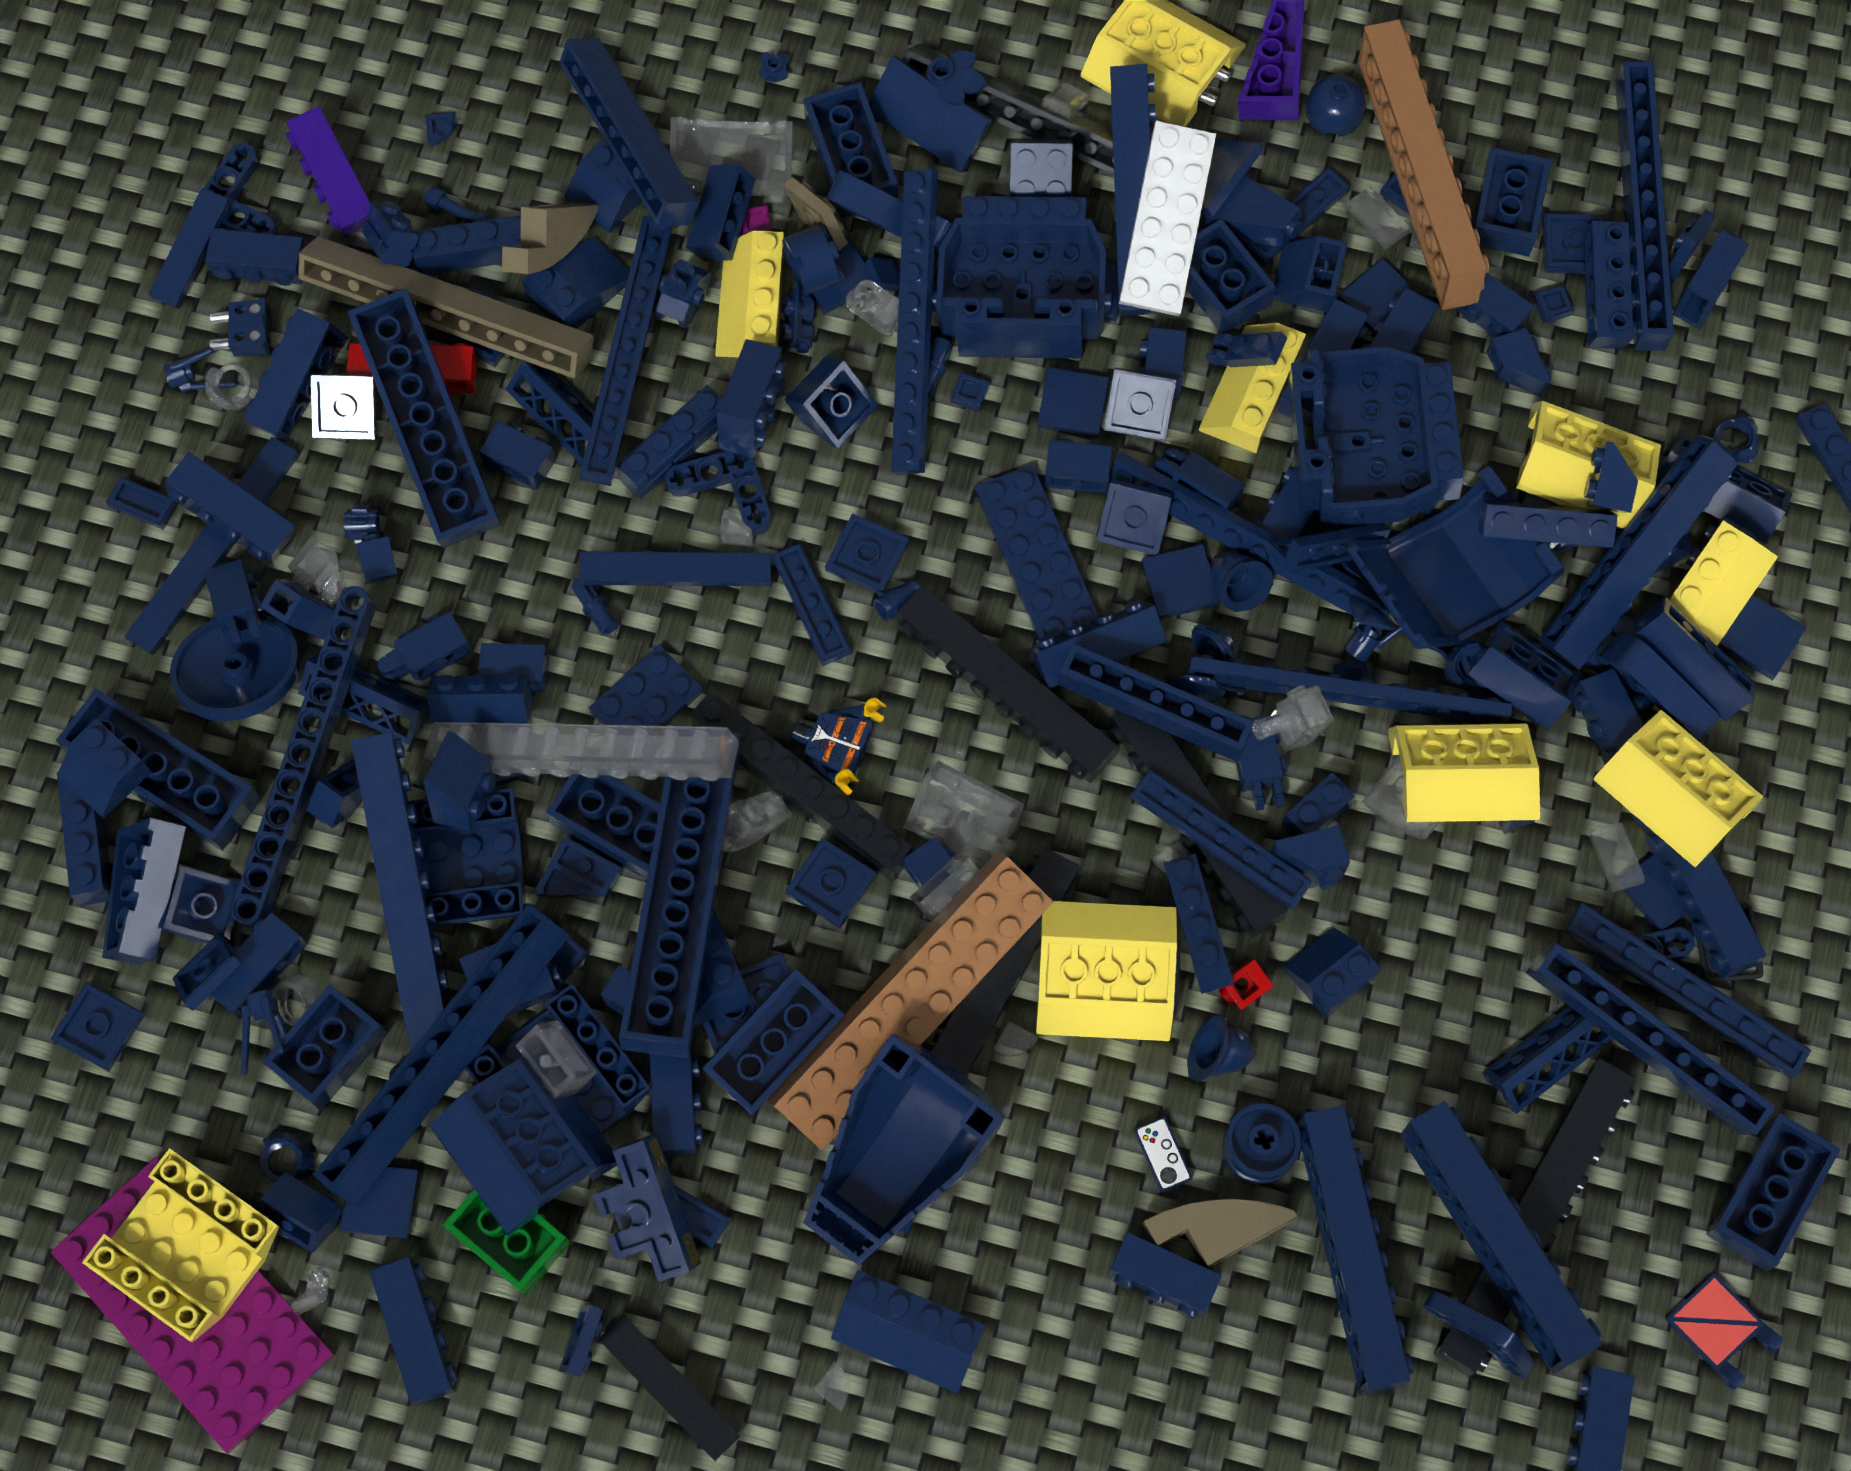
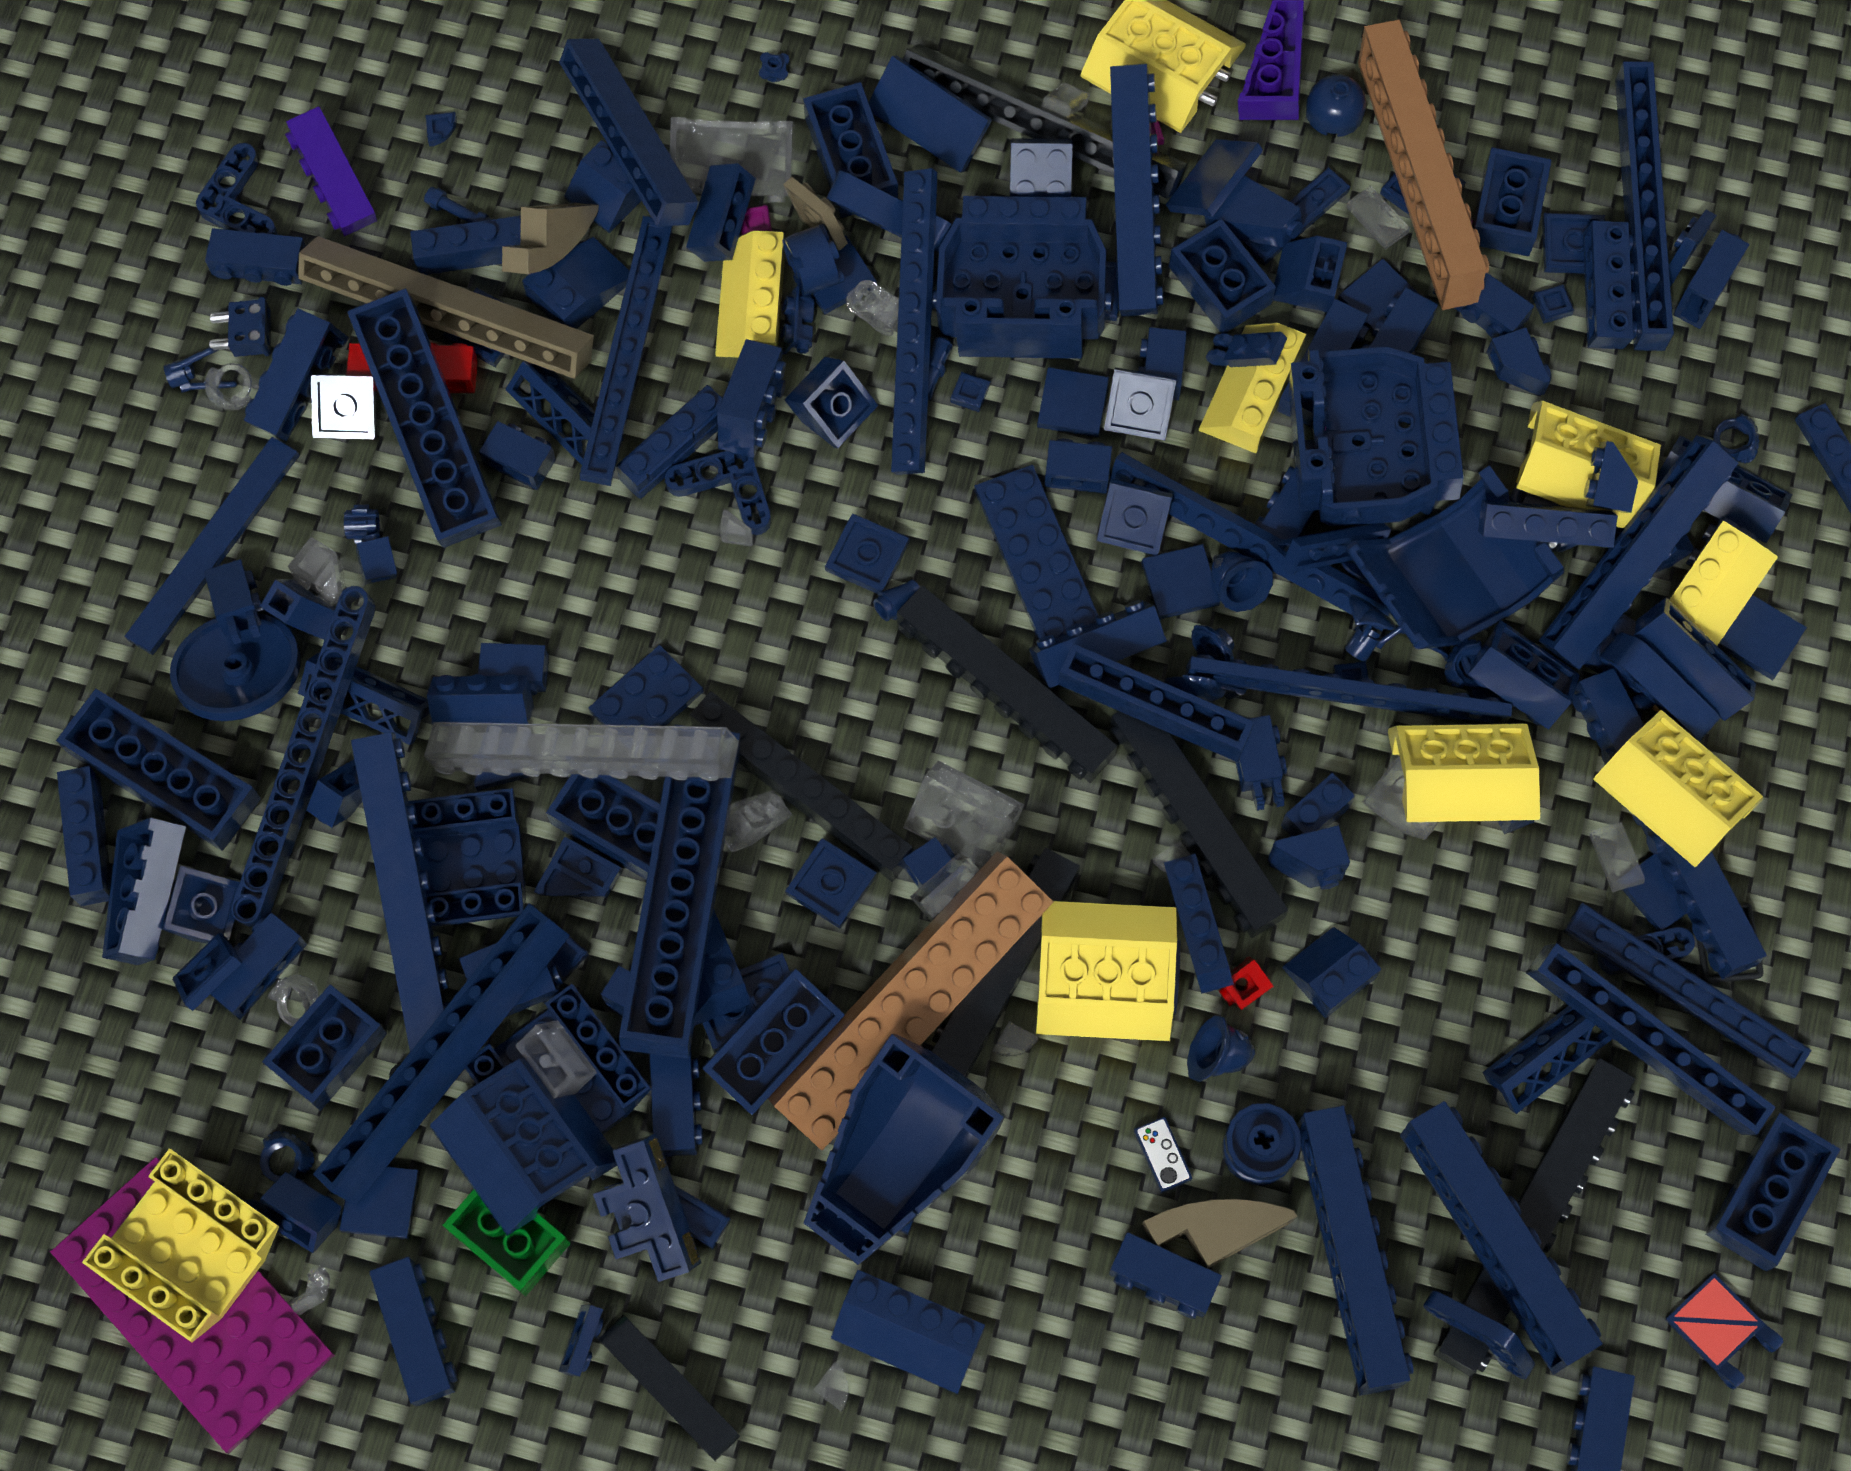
dark blue tile [50,982,145,1072] -> none
dark blue slope [57,718,151,819] -> none
dark blue tile [106,476,178,530] -> none
dark blue tile [148,188,232,310] -> none
dark blue wedge [165,452,295,563] -> none
dark blue plant [241,990,288,1075] -> none
dark blue brick [362,201,419,267] -> none
dark blue hinge [377,611,472,682] -> none
dark blue slope [423,731,496,831] -> none
dark blue axle [571,578,618,636] -> none
dark blue tile [579,551,771,586] -> none
dark blue hinge [656,259,711,328] -> none
dark blue tile [771,543,852,666] -> none
torso [792,698,886,795] -> none
dark blue tile [864,258,900,291] -> none
dark blue plate [927,50,986,106] -> none
white plate [1118,121,1216,316] -> none
dark blue tile [1130,769,1313,910] -> none
dark blue hinge [1154,448,1246,511] -> none
clear brick [1253,685,1334,752] -> none

